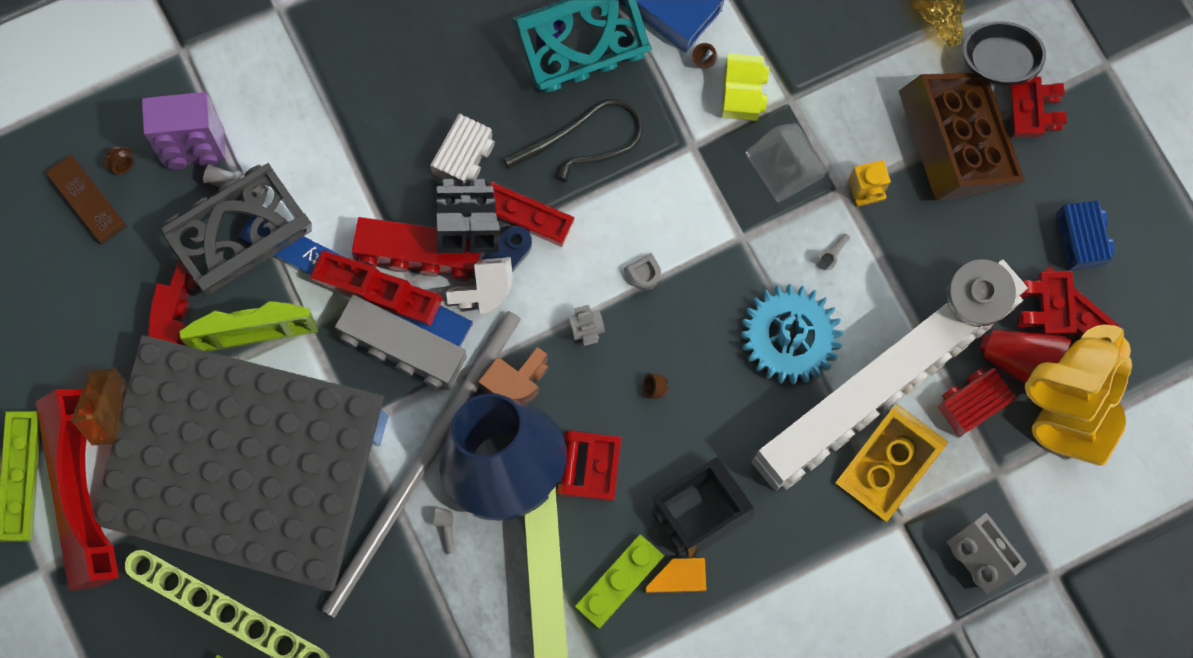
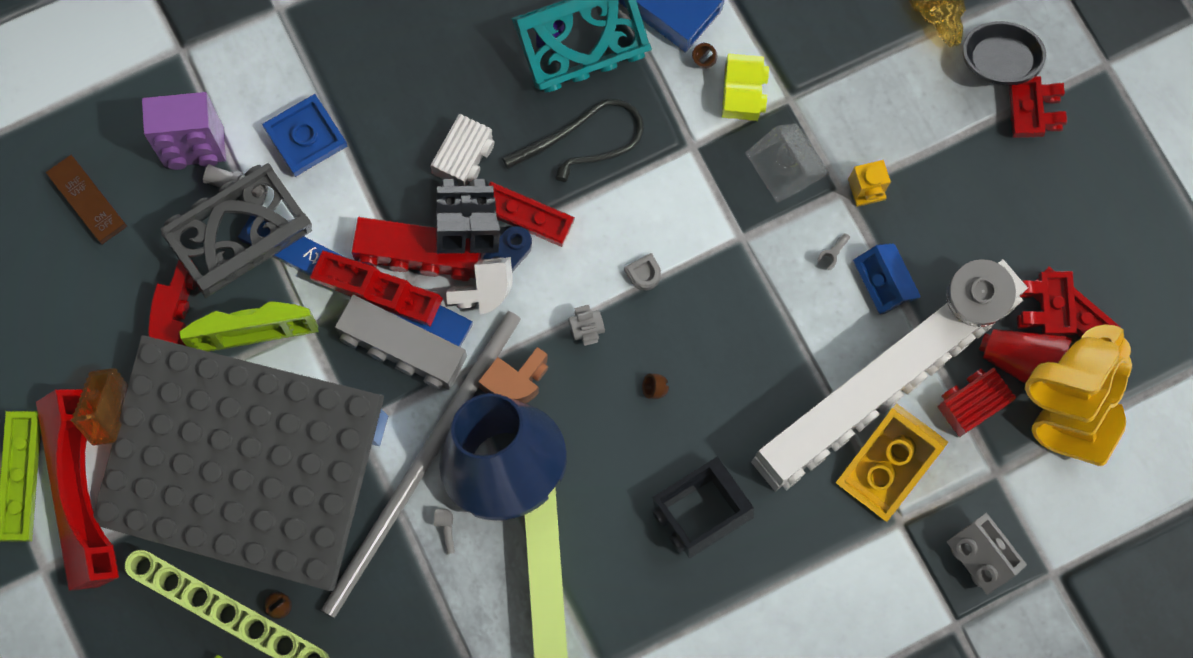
reddish brown plate [104,147,134,175] -> none
red plate [557,431,622,502] -> none
lime plate [575,534,664,629] -> none
light orange tile [646,558,706,593] -> none
medium azure gear [740,284,843,385] -> none
reddish brown slope [898,73,1025,201] -> none
blue brick [1056,200,1115,271] -> none
none -> blue plate [262,94,348,177]
none -> reddish brown hinge [264,592,292,619]
none -> blue panel [853,244,921,315]

